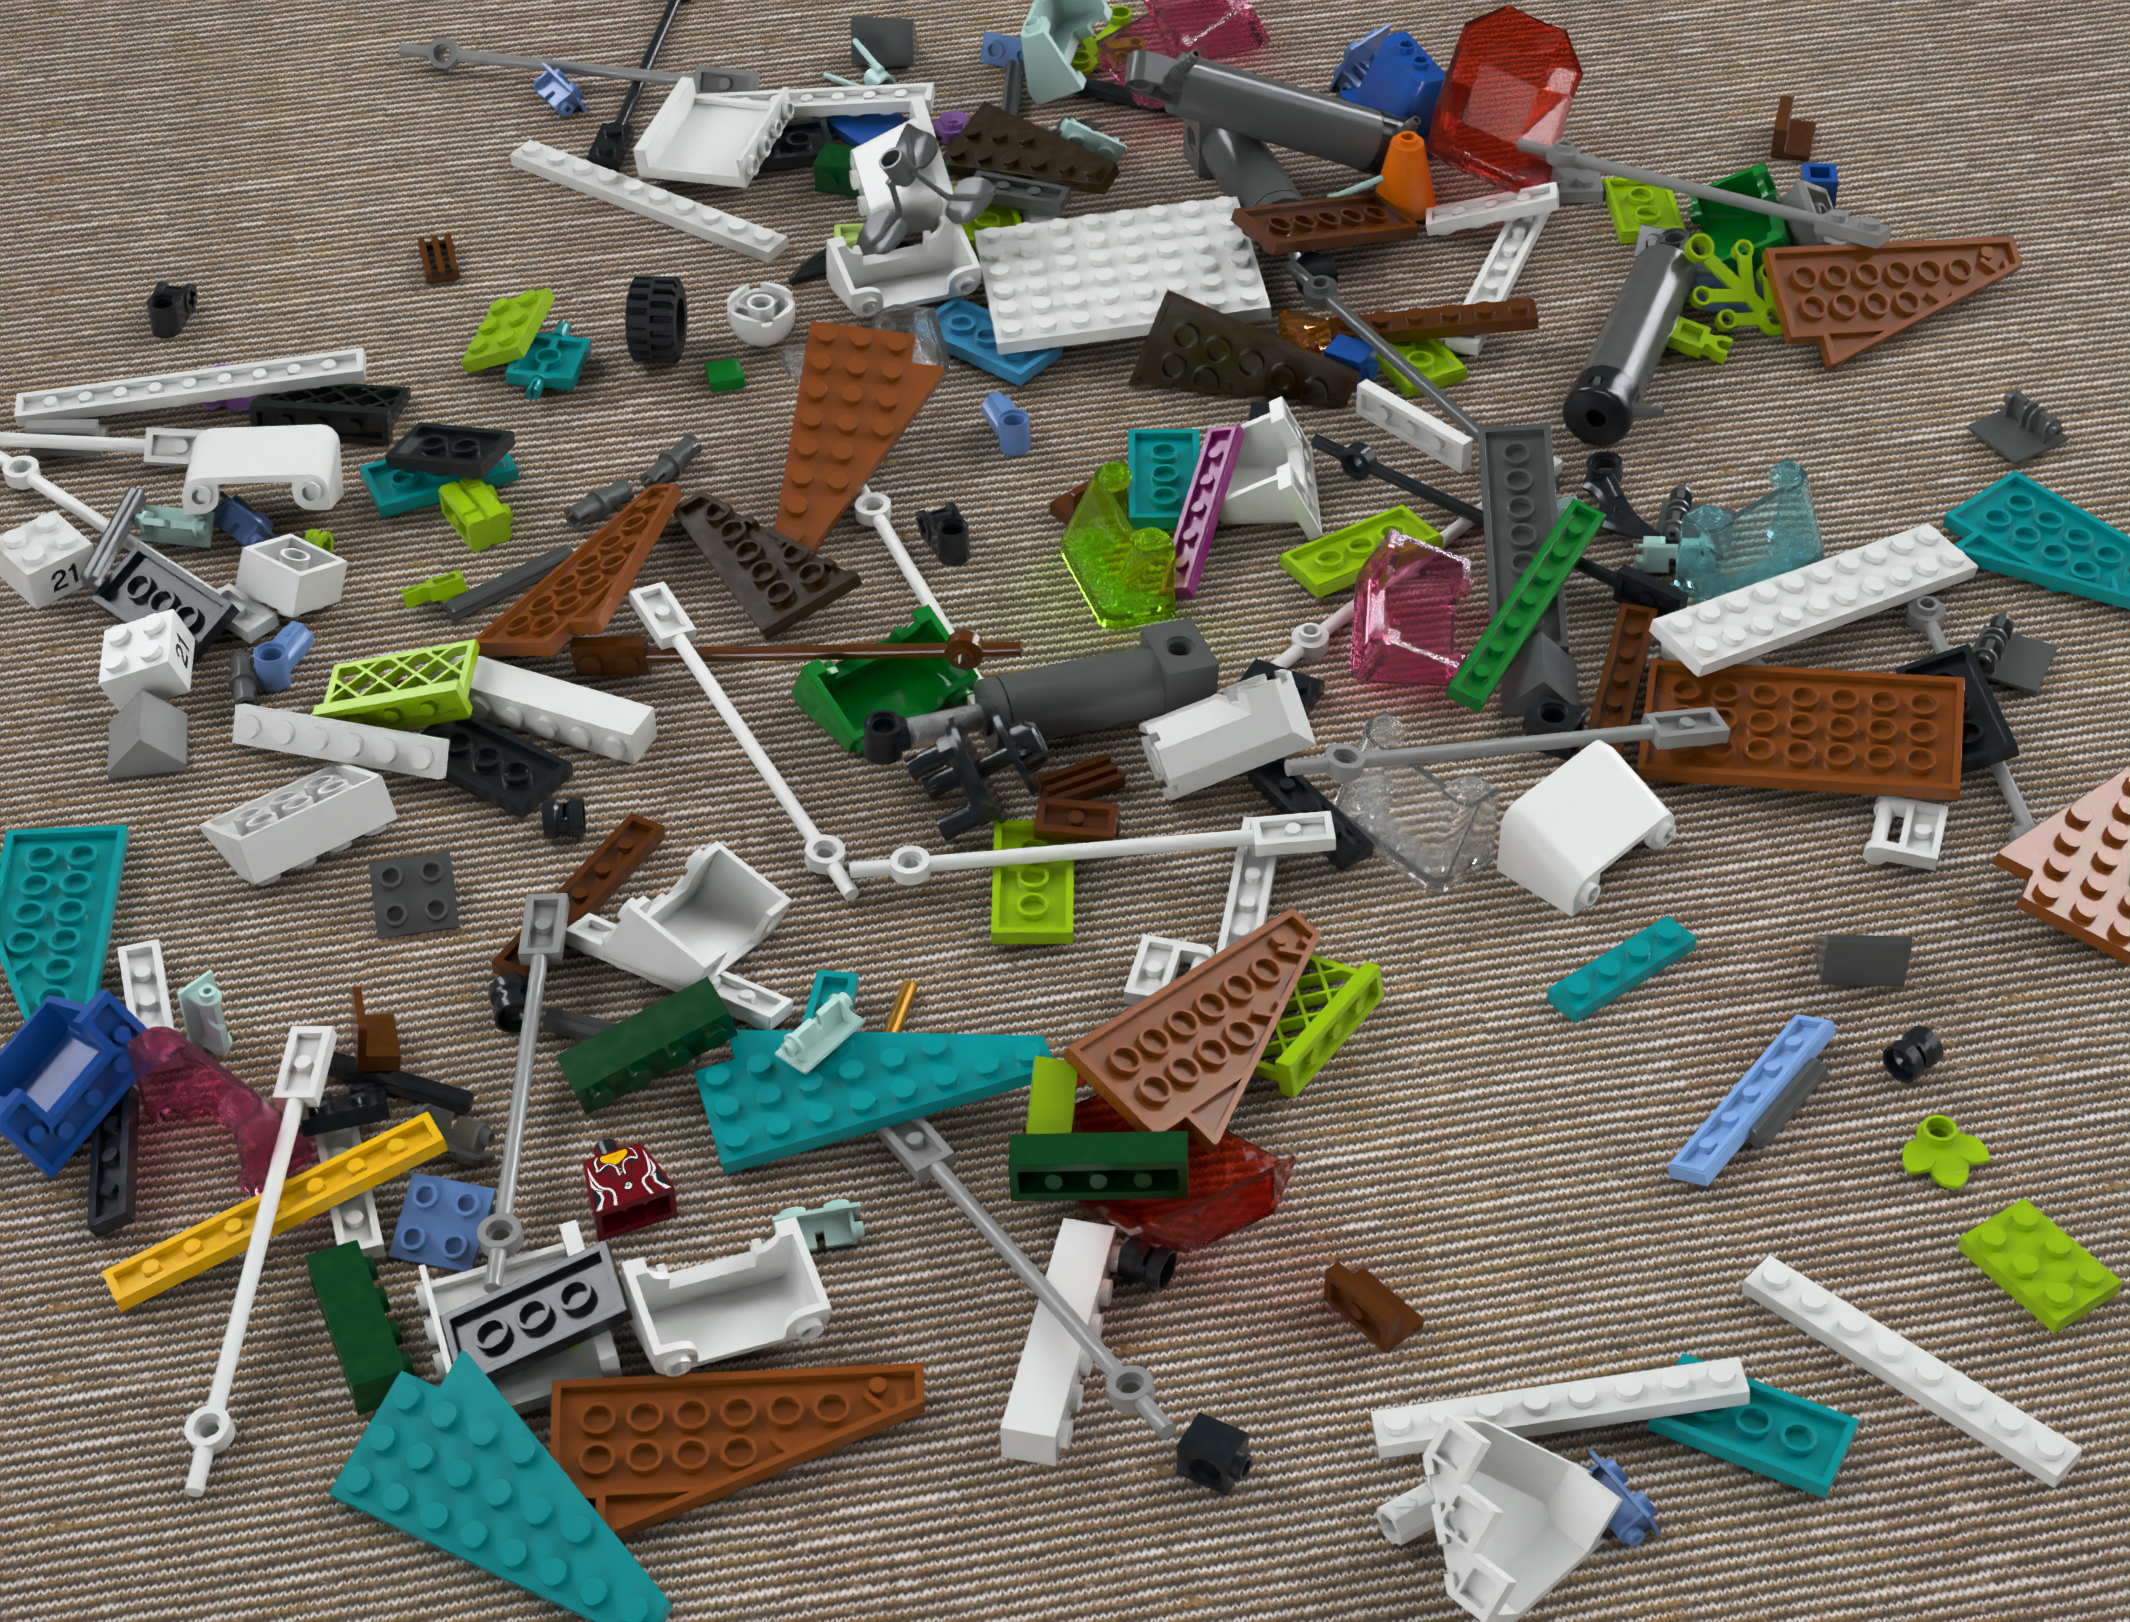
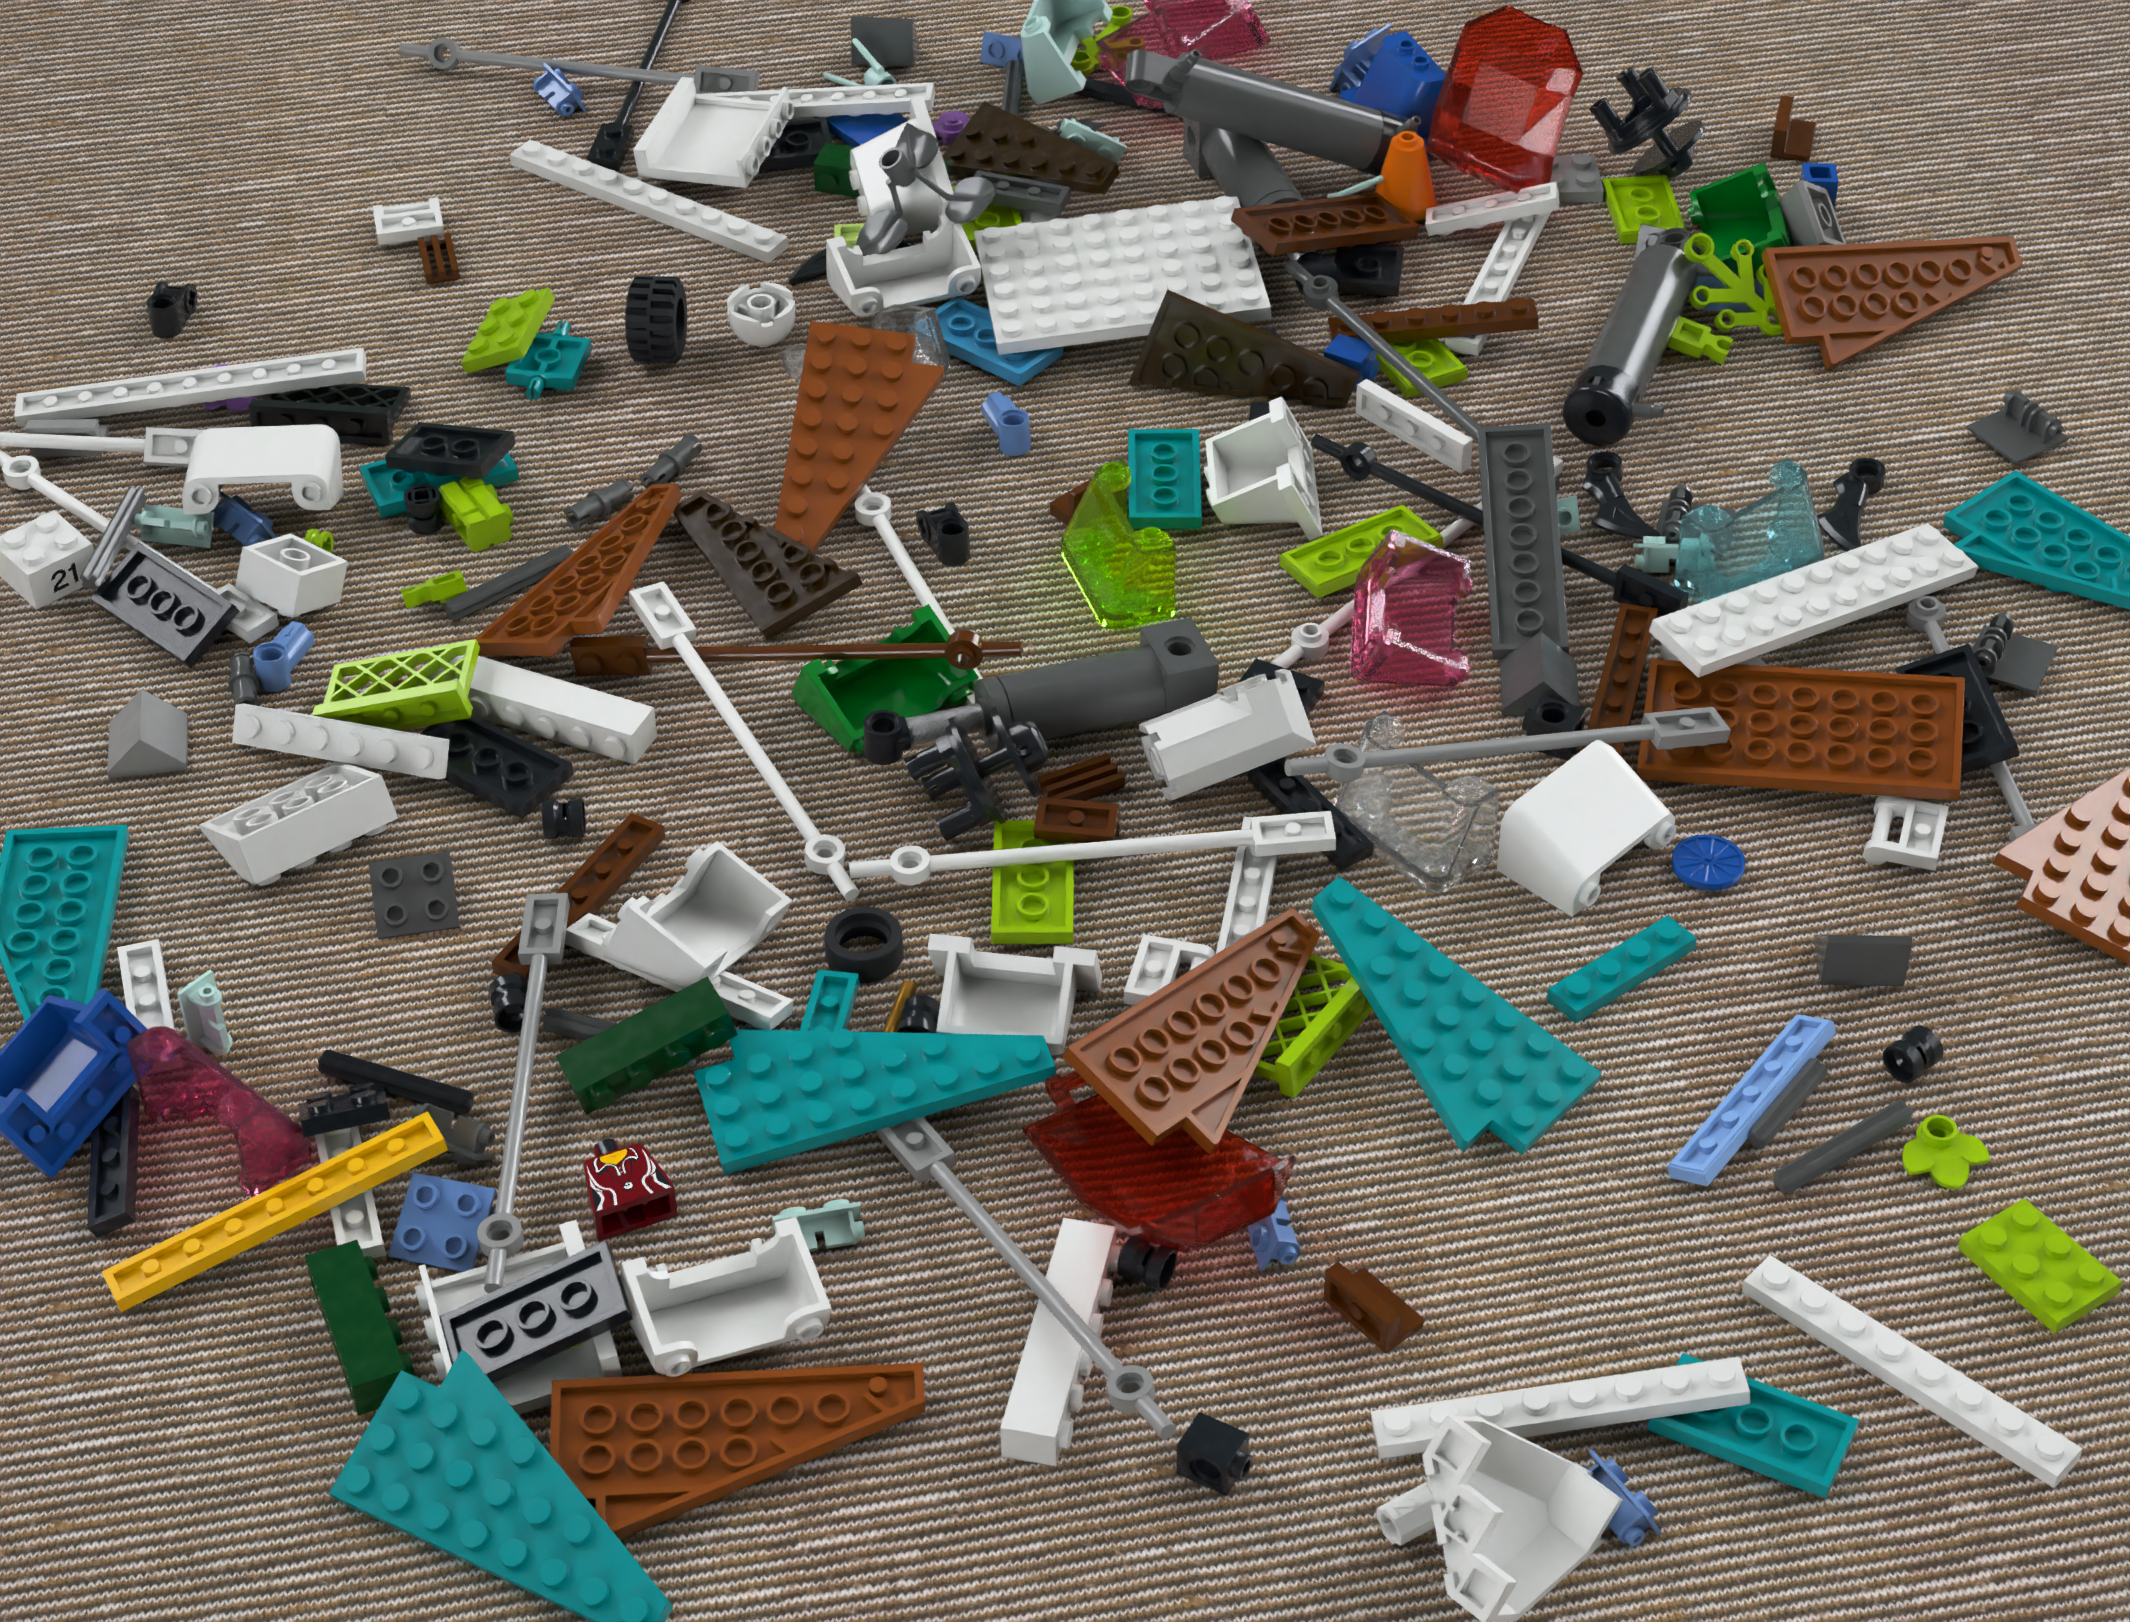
white brick [98,609,195,712] -> none
white bar [184,1026,337,1497] -> none
reddish brown panel [351,987,401,1072] -> none
green tile [704,358,745,393] -> none
light aqua hinge [775,992,865,1075] -> none
dark green brick [1008,1131,1189,1201] -> none
lime tile [1025,1056,1078,1134] -> none
magenta tile [1156,424,1245,601] -> none
clear orange slope [1279,309,1330,355] -> none
green tile [1445,498,1607,713] -> none
light grey bar [1516,138,1892,249] -> none
none -> white plate [373,197,444,245]
none -> black wheel [404,484,444,534]
none -> black tyre [824,906,904,983]
none -> black wheel [896,995,940,1033]
none -> white windscreen [927,934,1102,1055]
none -> medium blue hinge [1240,1175,1300,1271]
none -> teal wing [1311,876,1602,1155]
none -> black plate [1335,244,1404,297]
none -> black piece [1589,66,1705,179]
none -> blue wheel [1671,835,1745,891]
none -> dark grey axle [1773,1100,1913,1194]
none -> black piece [1815,458,1886,551]

